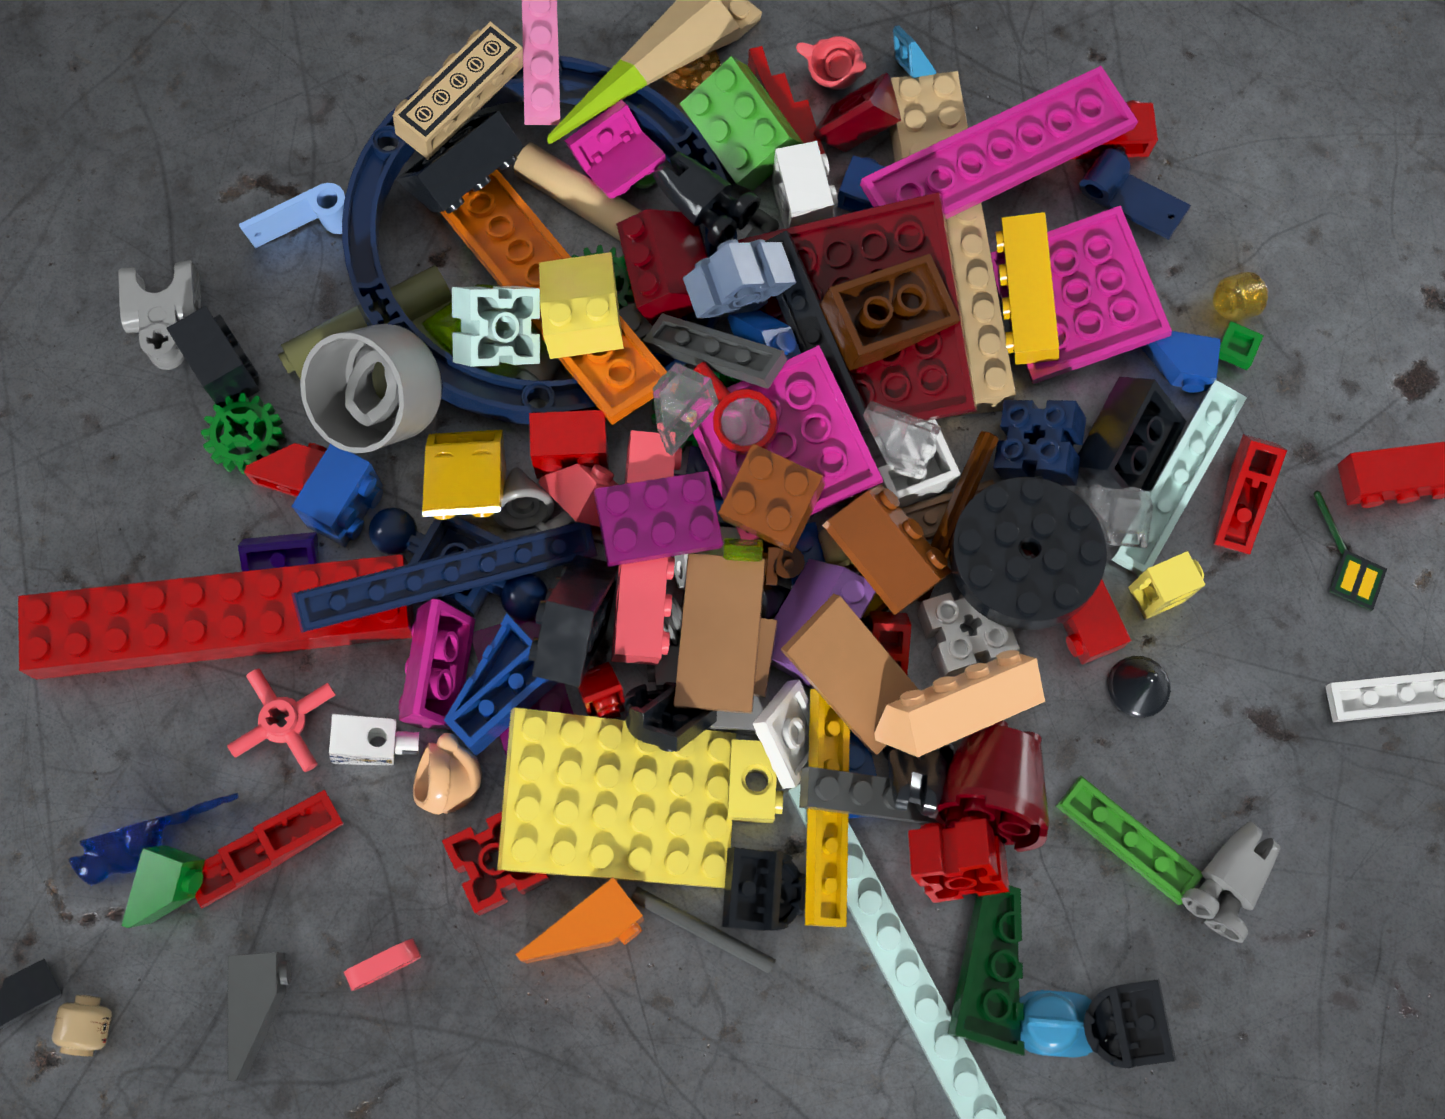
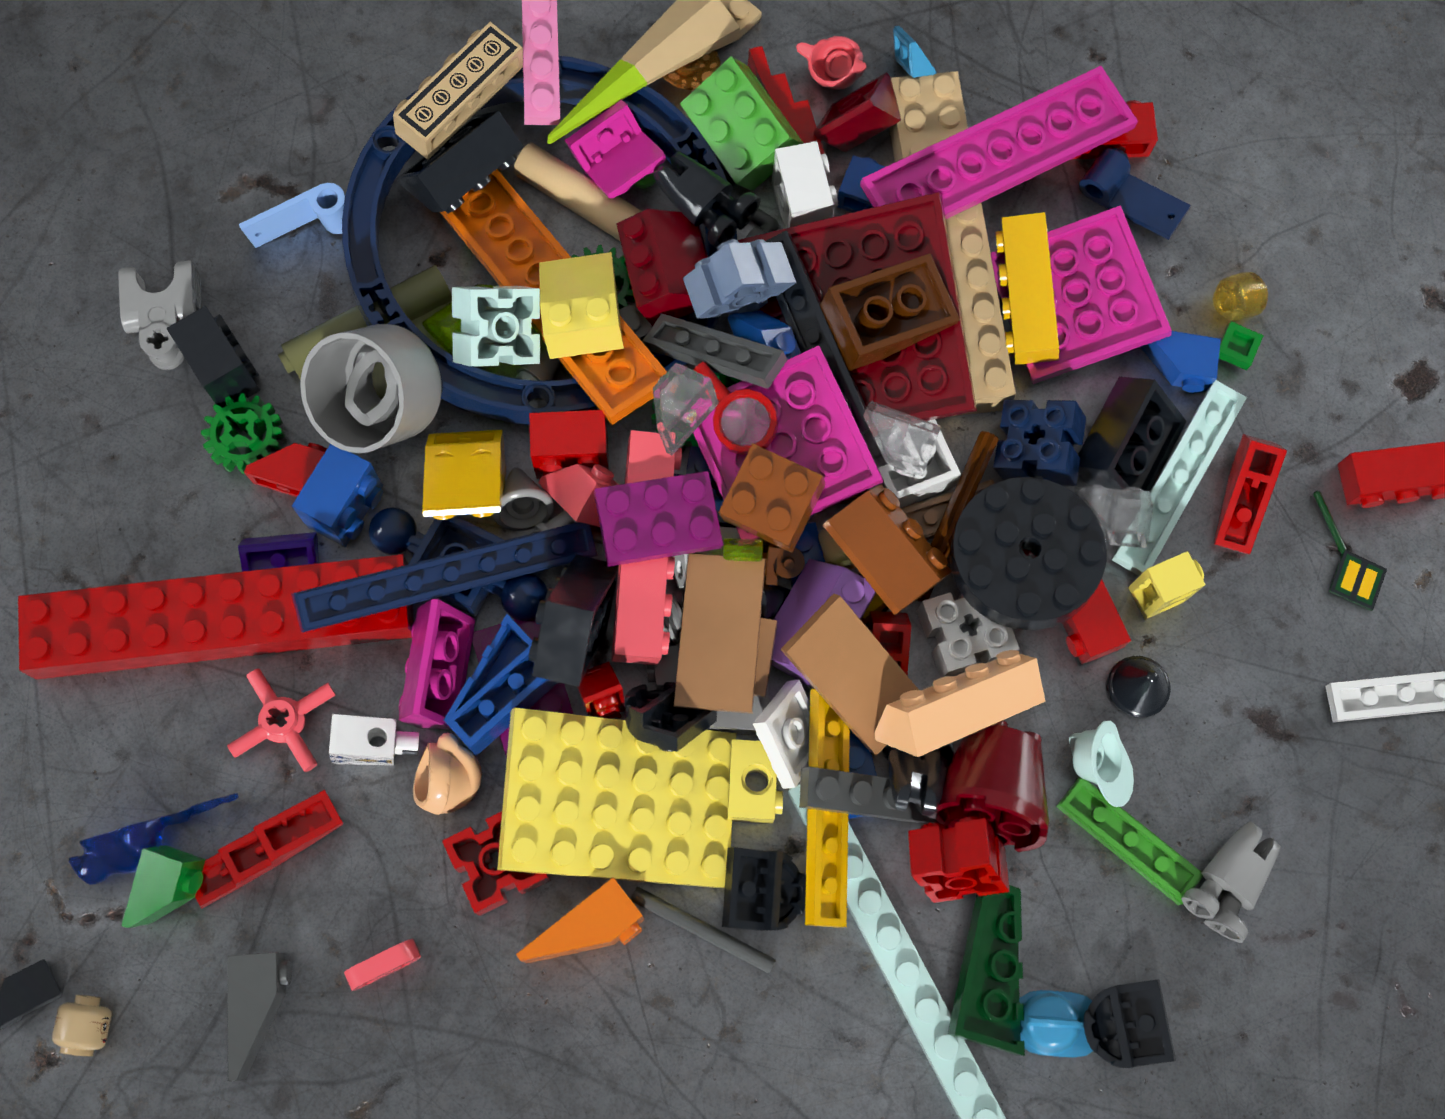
none -> light aqua piece [1068,721,1134,807]

